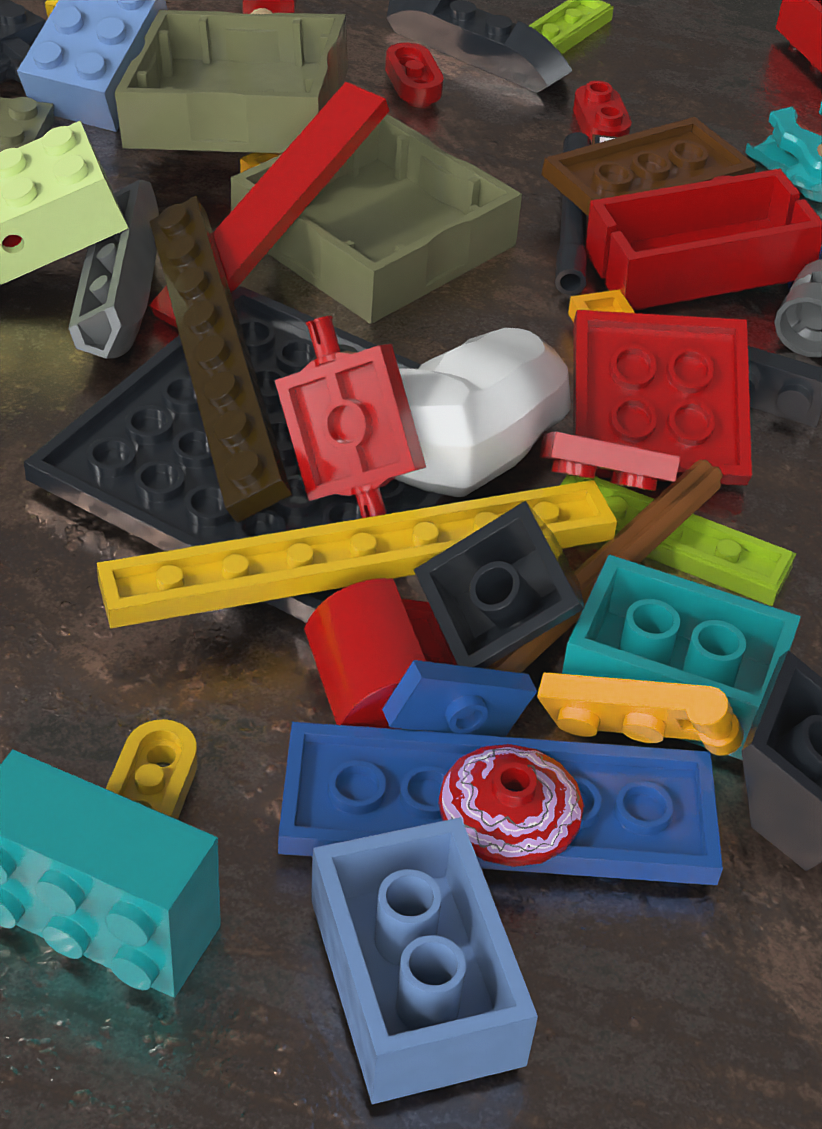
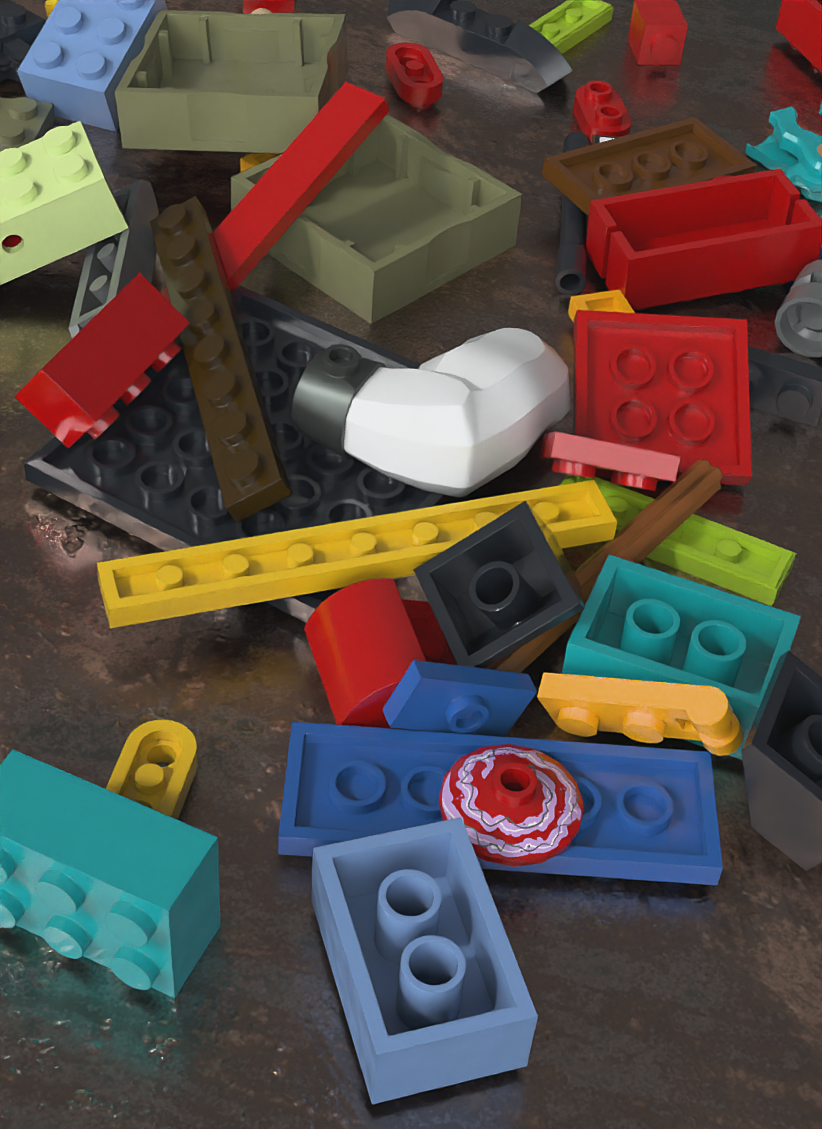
plate [275,315,426,518] -> none
none -> red brick [14,272,190,448]
none -> red brick [628,0,688,65]

